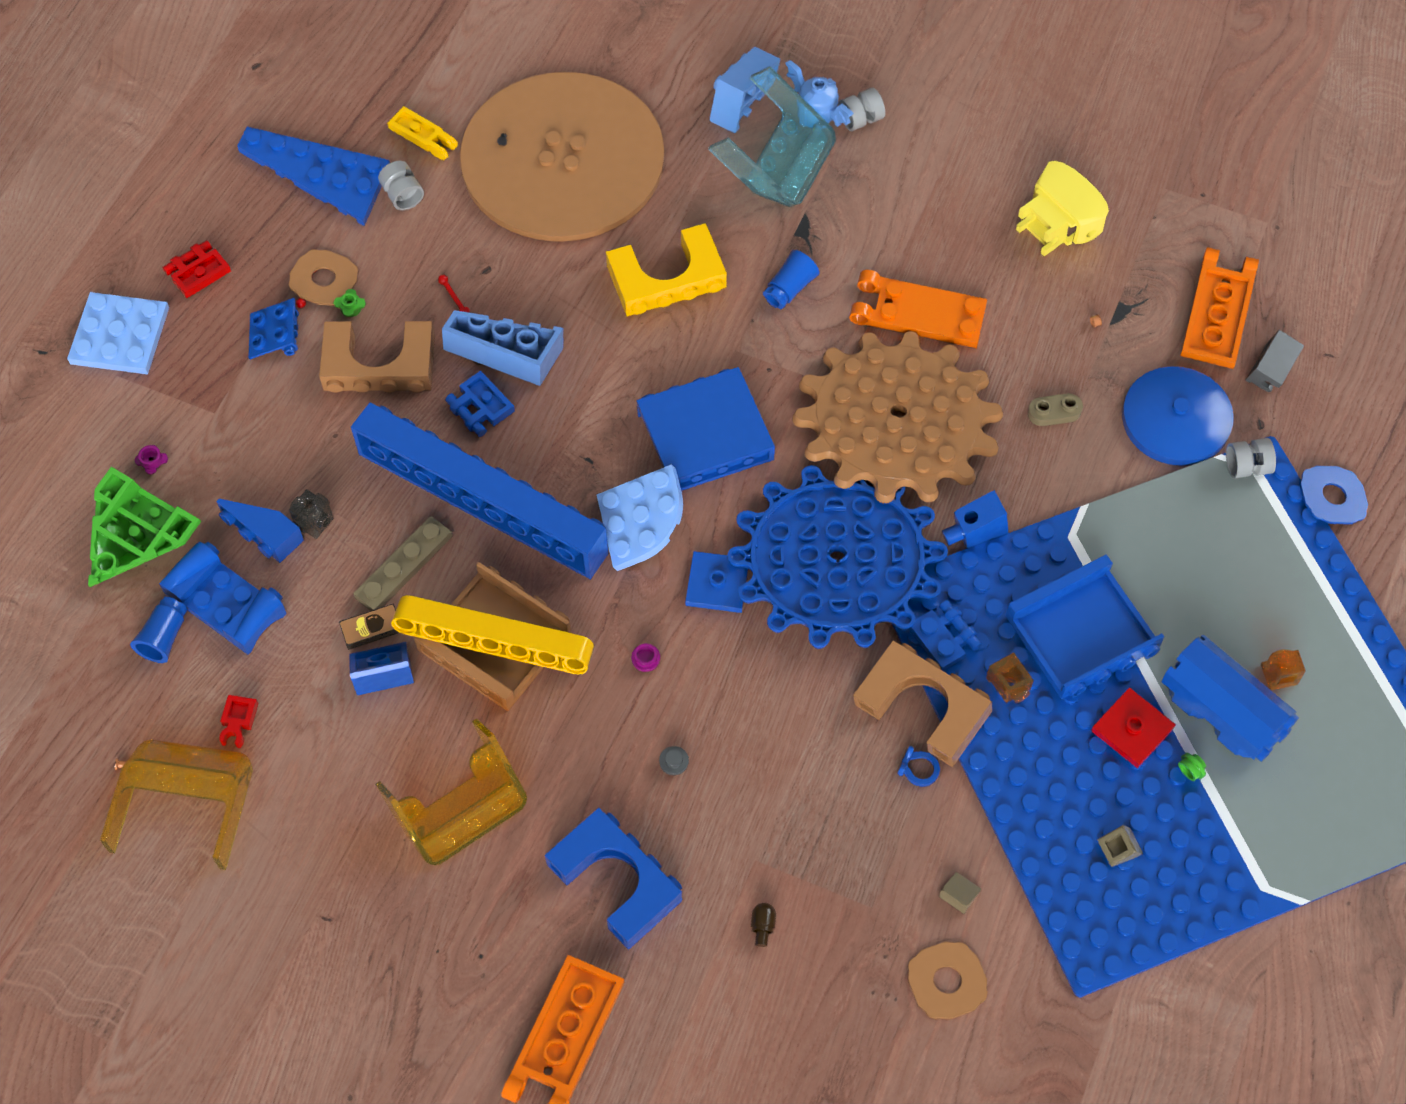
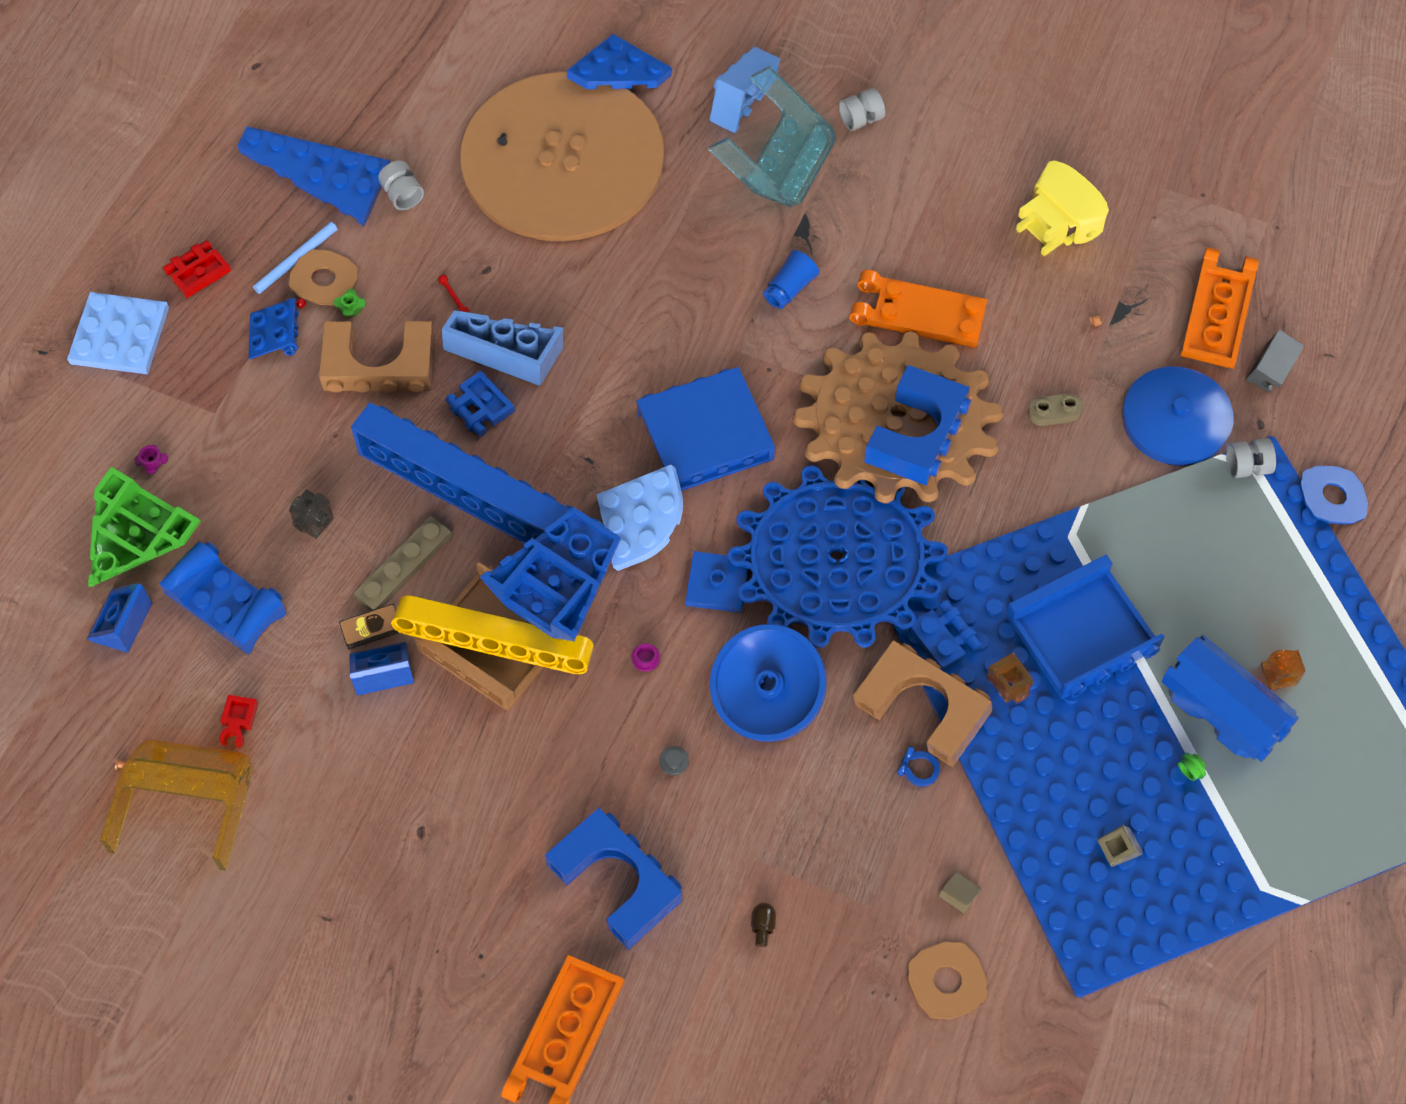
blue plant [130,597,187,663] -> none
blue slope [216,499,304,563] -> none
clear yellow windscreen [375,718,527,865] -> none
yellow hinge [387,106,458,161] -> none
yellow arch [606,223,727,317] -> none
medium blue helmet [785,60,853,127] -> none
blue torso [942,490,1009,548] -> none
red plate [1091,687,1176,769] -> none
none -> blue slope [87,583,152,653]
none -> light blue bar [253,222,337,294]
none -> blue wedge [480,507,621,641]
none -> blue plate [567,34,672,89]
none -> blue dish [710,624,827,742]
none -> blue arch [864,365,972,486]

